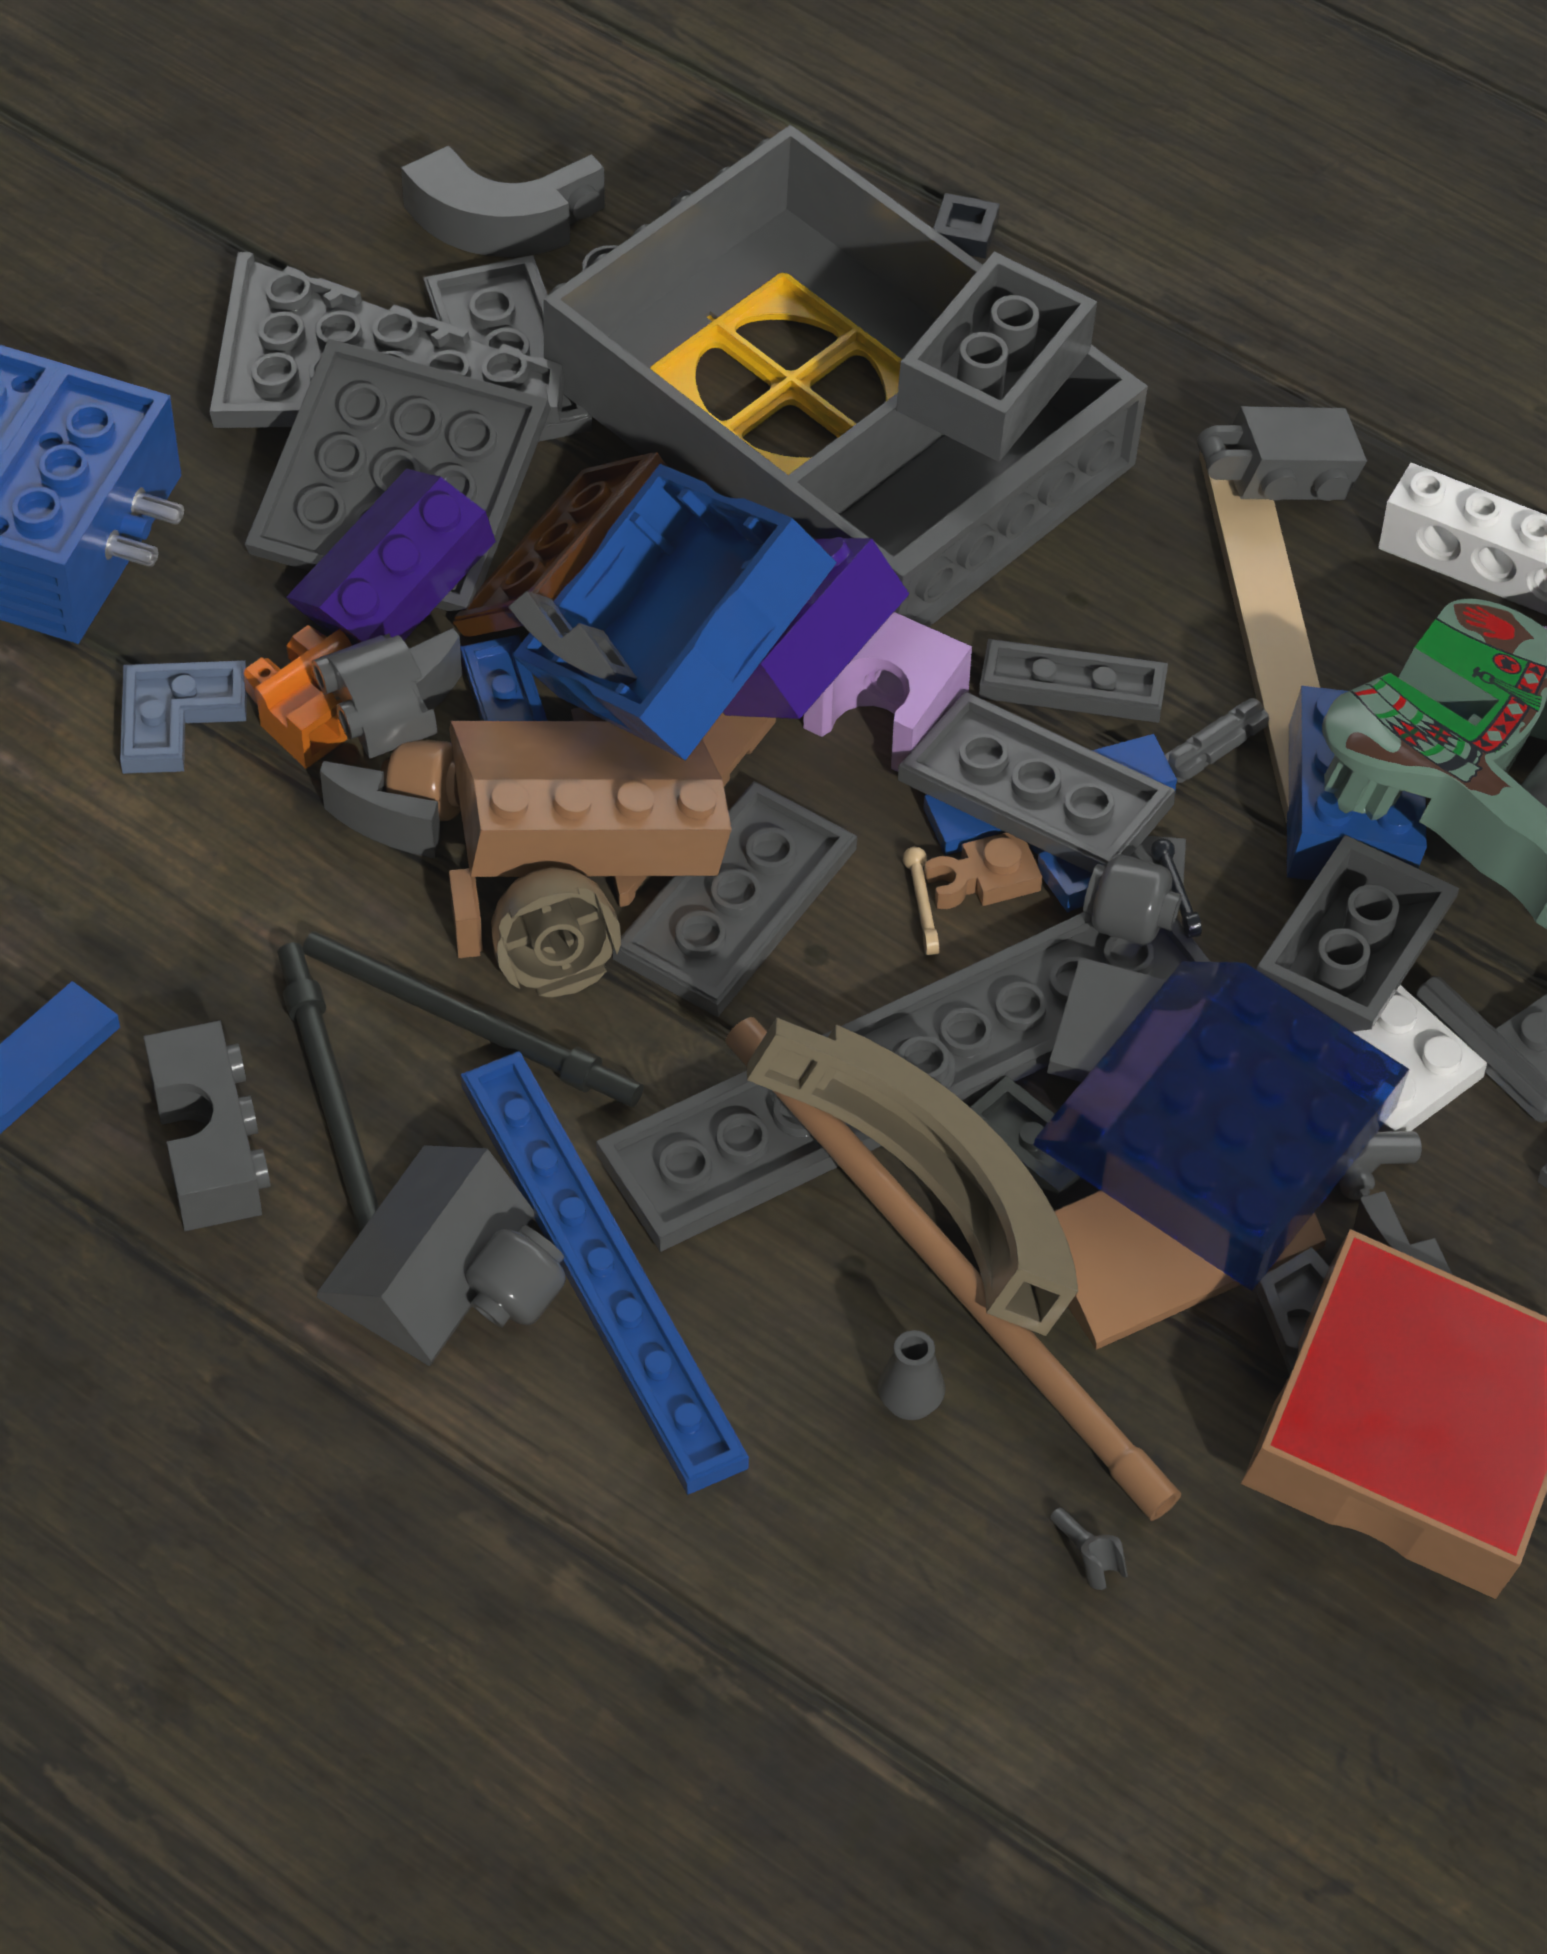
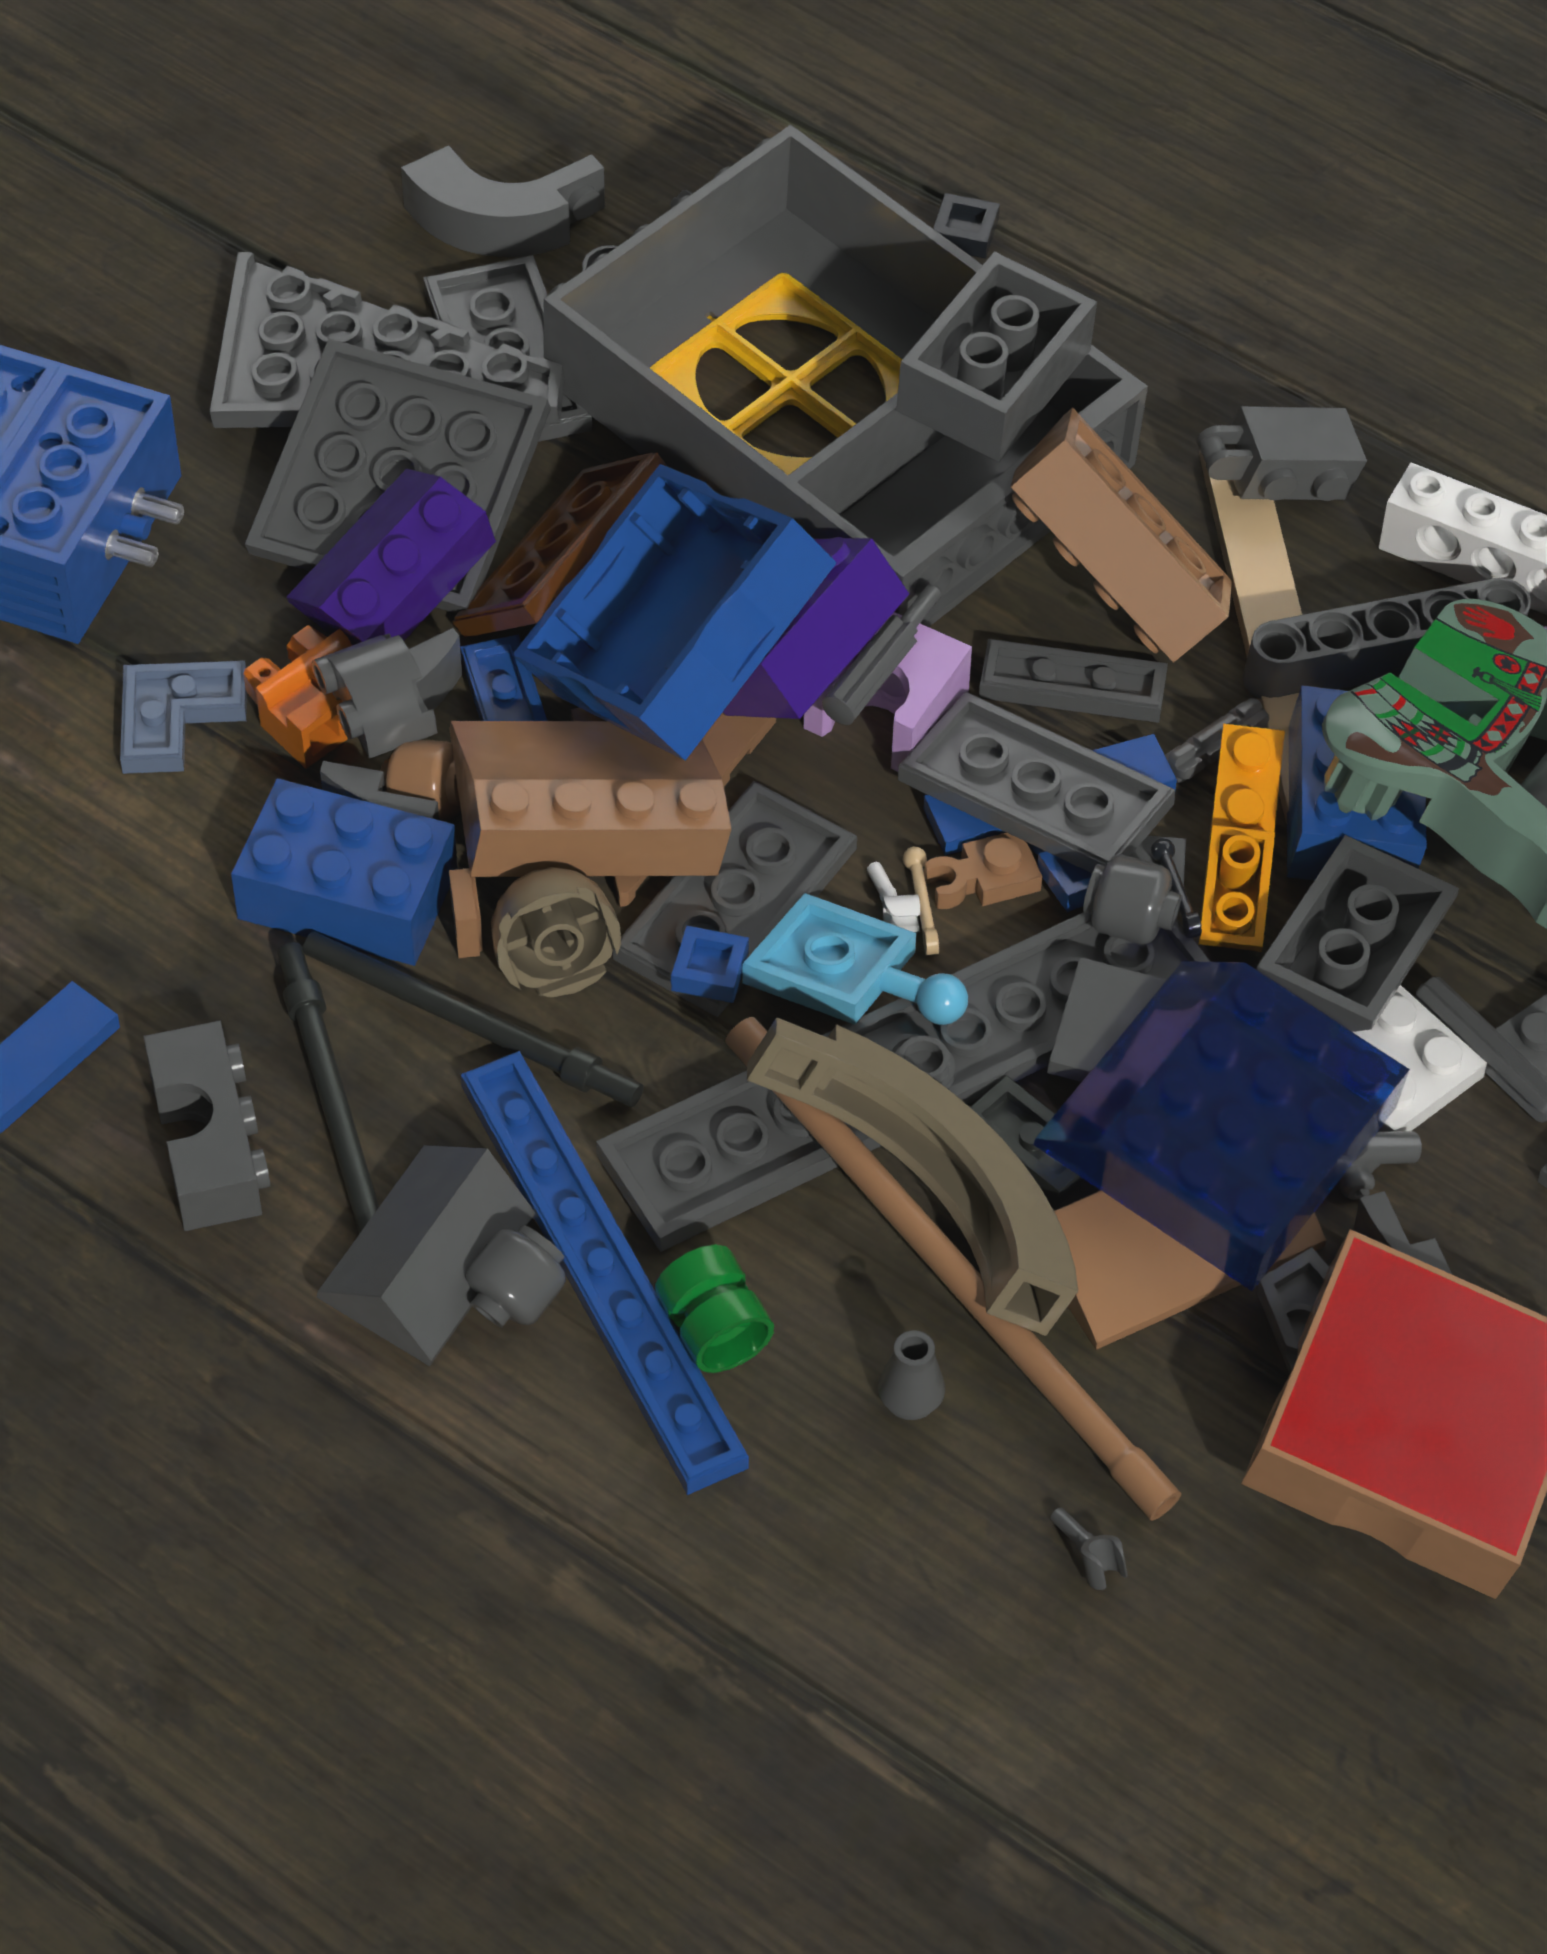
dark grey slope [509,591,637,686] -> none
none -> blue brick [231,778,458,966]
none -> green wheel [655,1244,774,1373]
none -> blue plate [671,926,749,1003]
none -> medium azure plate [742,893,968,1025]
none -> dark grey axle [822,584,942,725]
none -> white hand [867,862,920,932]
none -> medium nougat slope [1011,407,1232,663]
none -> light orange slope [1199,723,1285,952]
none -> dark grey beam [1242,578,1531,699]

